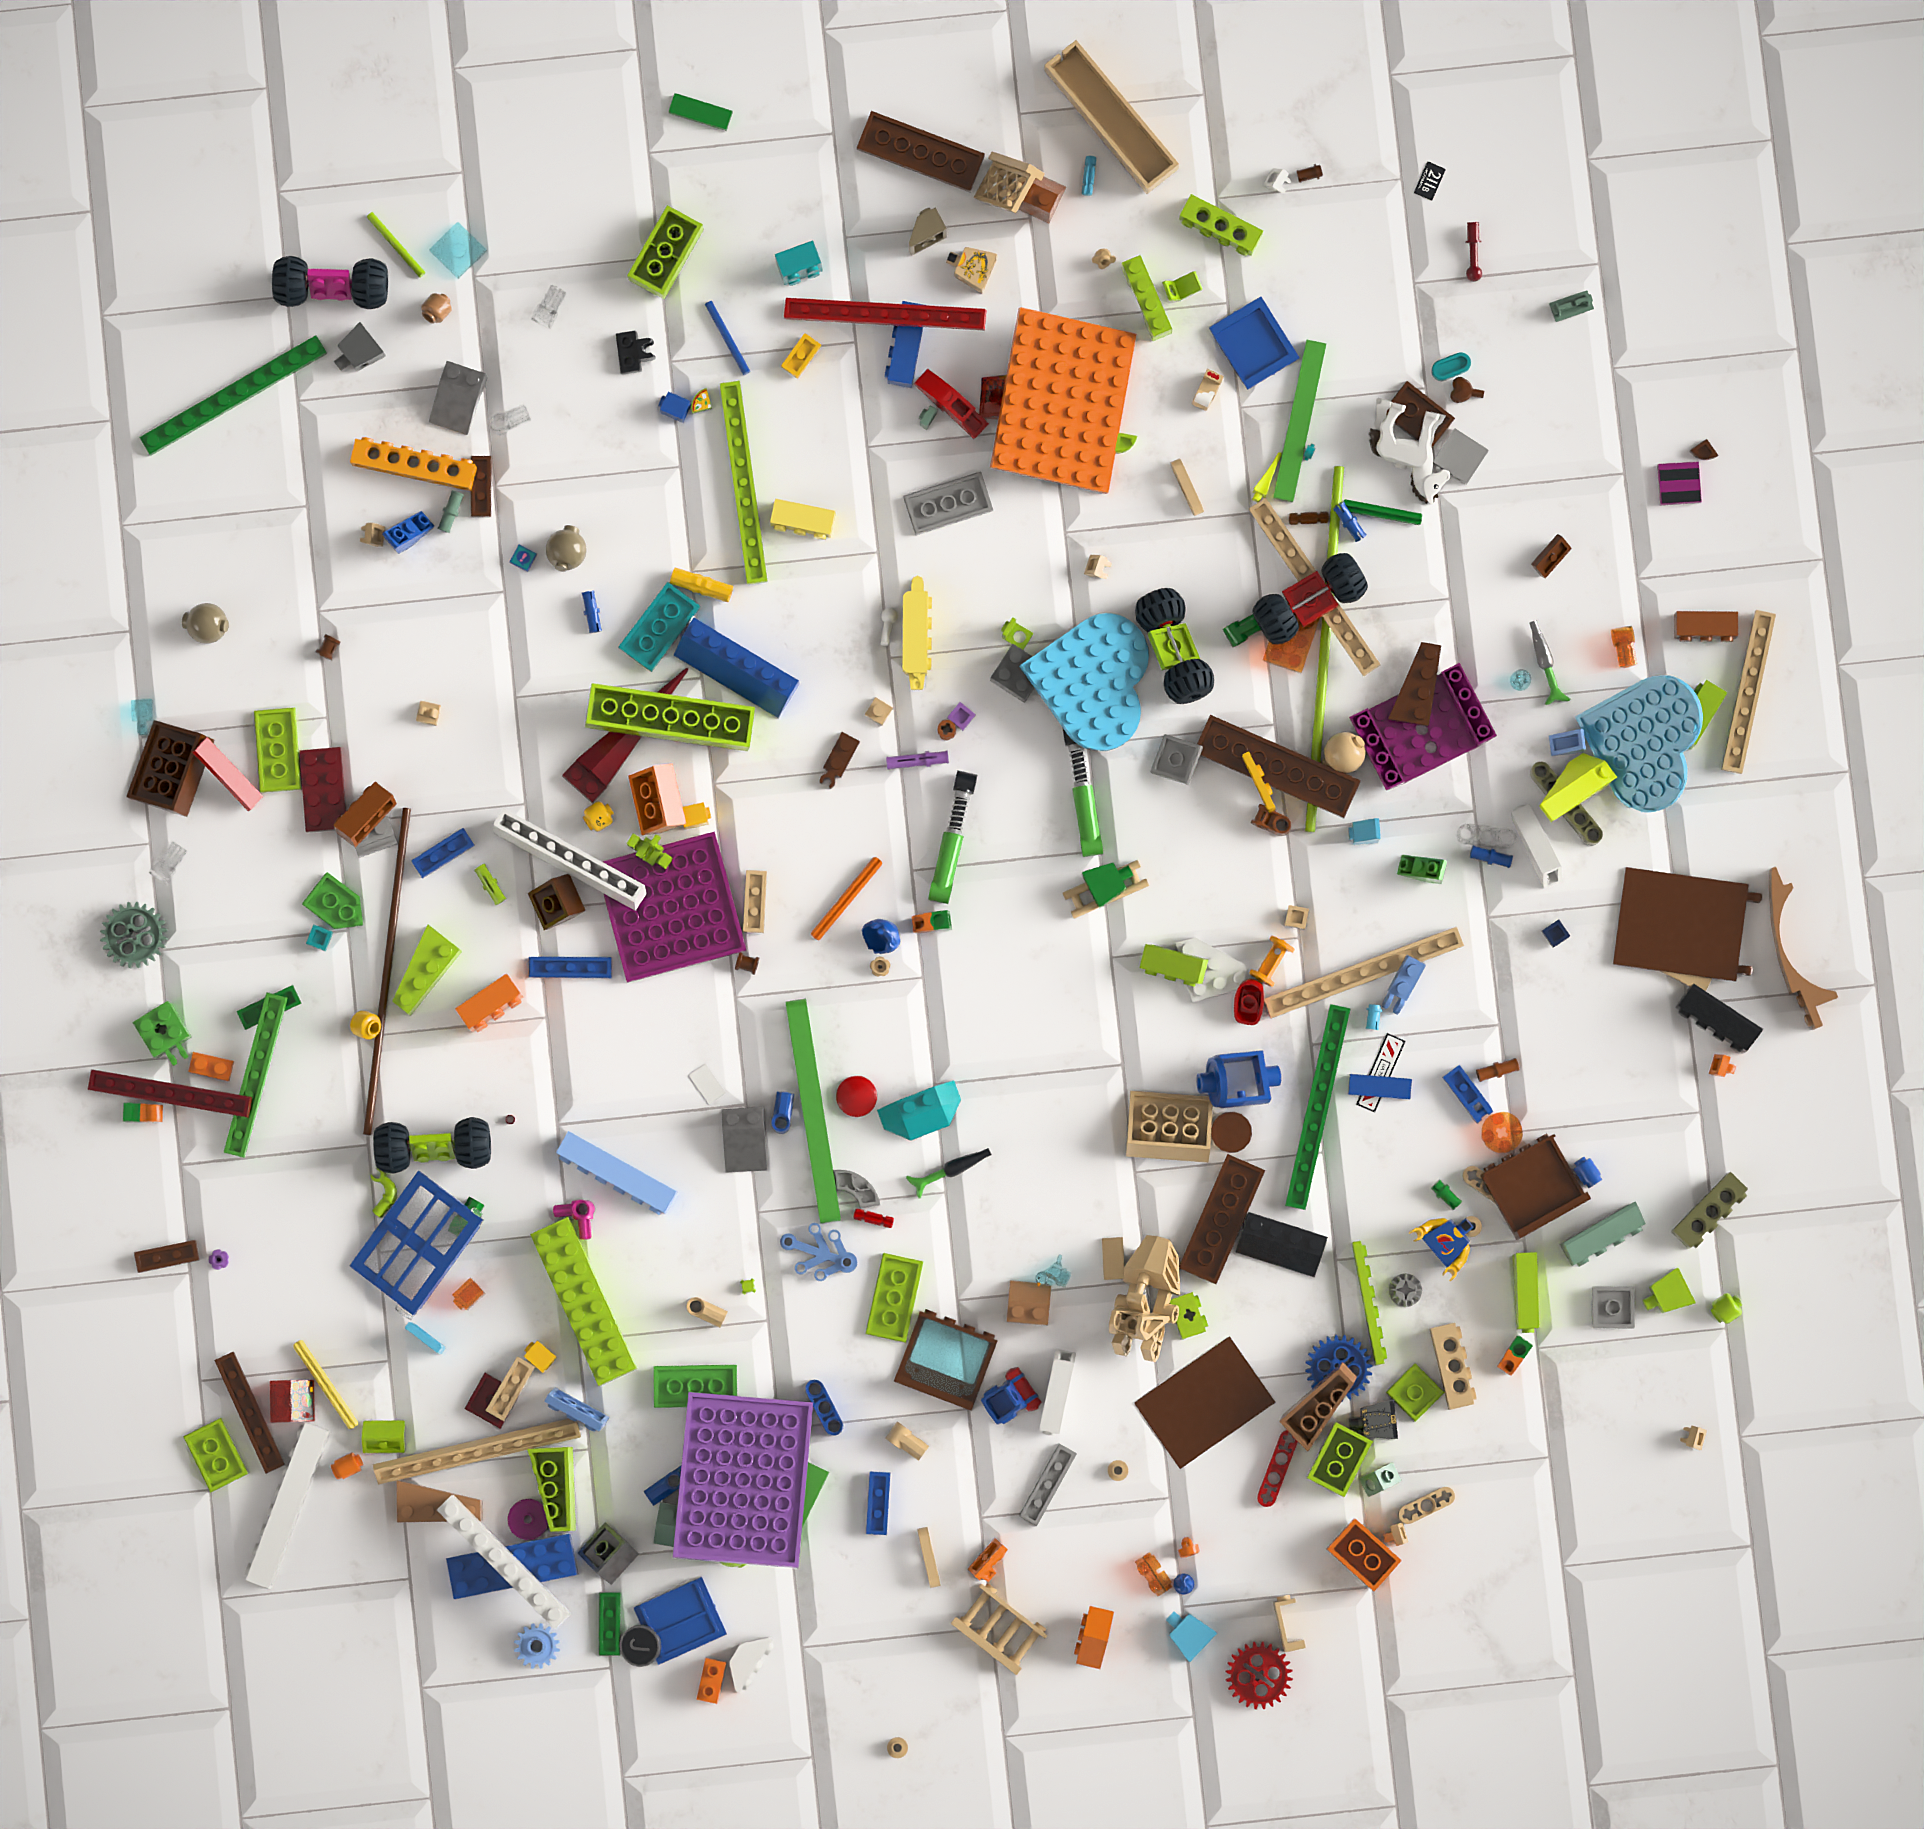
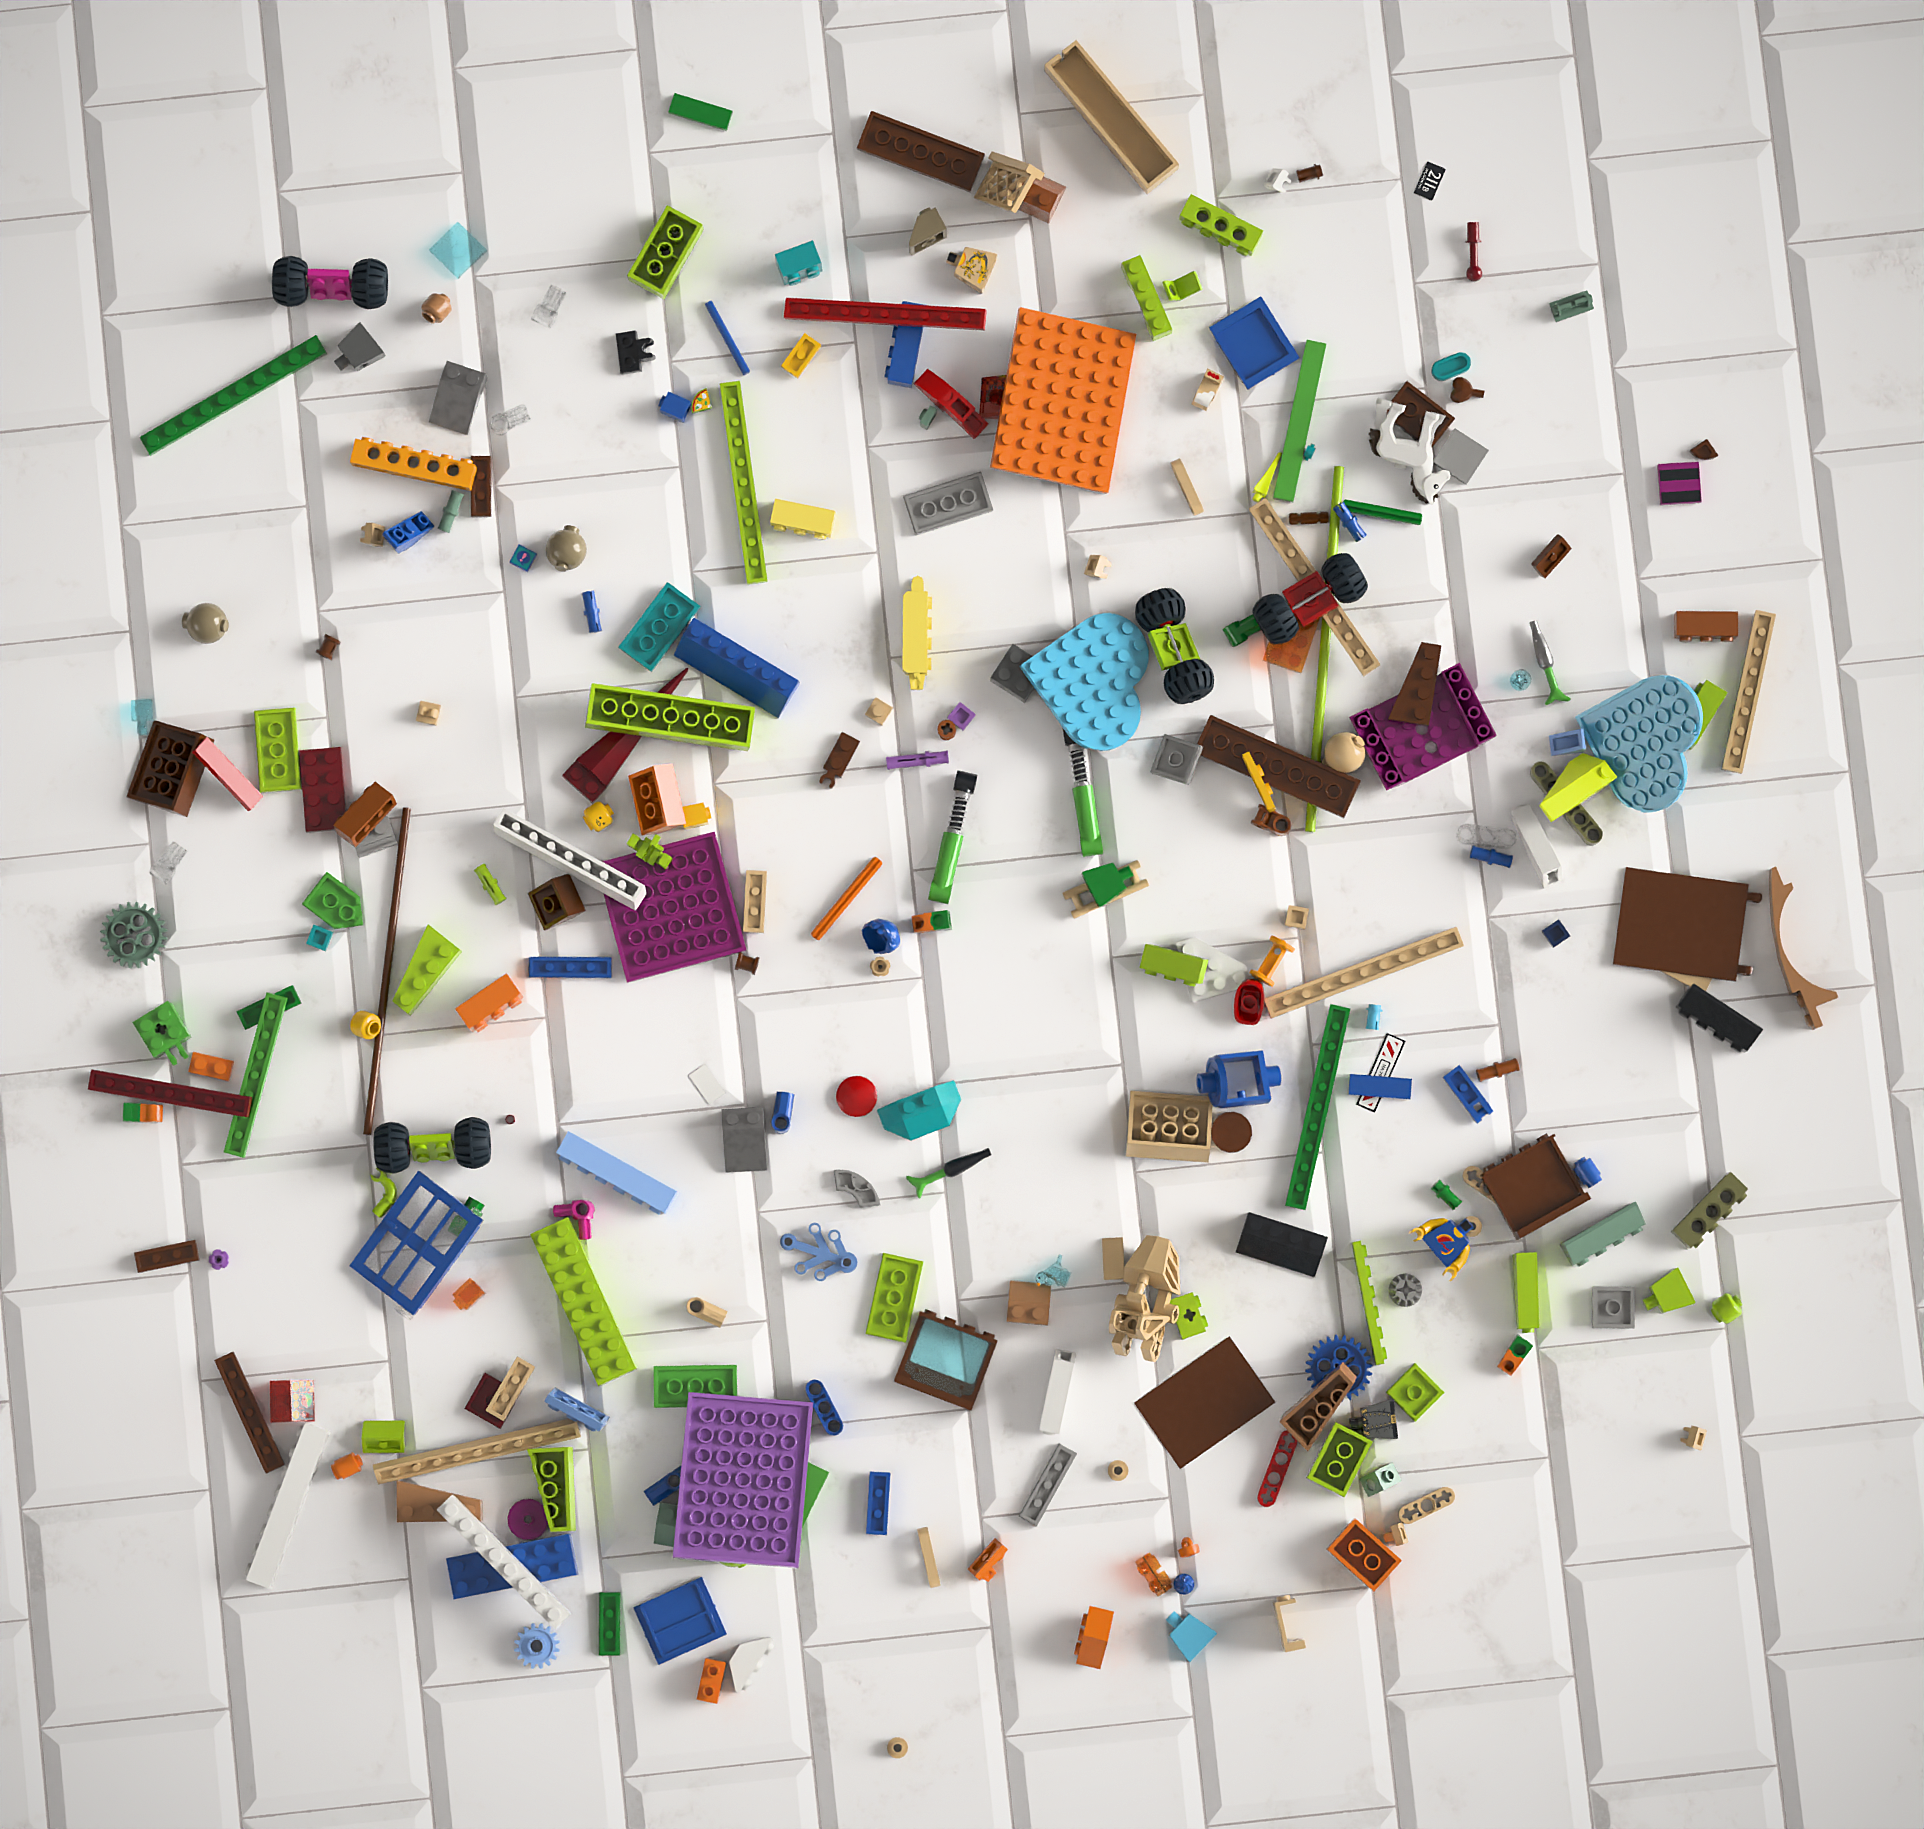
lime tile [183,1418,249,1493] -> none
light yellow axle [293,1340,358,1429] -> none
lime bar [367,212,426,278] -> none
medium azure tile [405,1322,446,1354] -> none
blue plate [411,828,475,879] -> none
yellow brick [524,1341,557,1373] -> none
flat silver slope [578,1522,639,1585] -> none
black tile [620,1625,662,1667] -> none
yellow axle [670,567,733,602] -> none
lime piece [740,1278,756,1295] -> none
bright green beam [786,998,841,1224] -> none
red axle [853,1208,894,1228] -> none
white bar [880,608,897,646] -> none
tan piece [885,1422,929,1461] -> none
tan fence [951,1583,1048,1675] -> none
blue piece [981,1367,1042,1424] -> none
lime bracket [1001,617,1033,650] -> none
medium azure axle [1082,156,1097,196] -> none
tan plate [1092,248,1116,269] -> none
lime tile [1115,433,1137,454] -> none
reddish brown plate [1179,1154,1266,1284] -> none
red gear [1225,1641,1293,1709] -> none
medium azure slope [1348,818,1381,845] -> none
medium blue hinge [1382,955,1426,1015] -> none
bright green slope [1397,855,1447,884] -> none
tan brick [1429,1323,1477,1410] -> none
clear orange plate [1481,1112,1523,1153] -> none
clear orange piece [1611,626,1637,668] -> none
orange tile [1709,1054,1736,1077] -> none

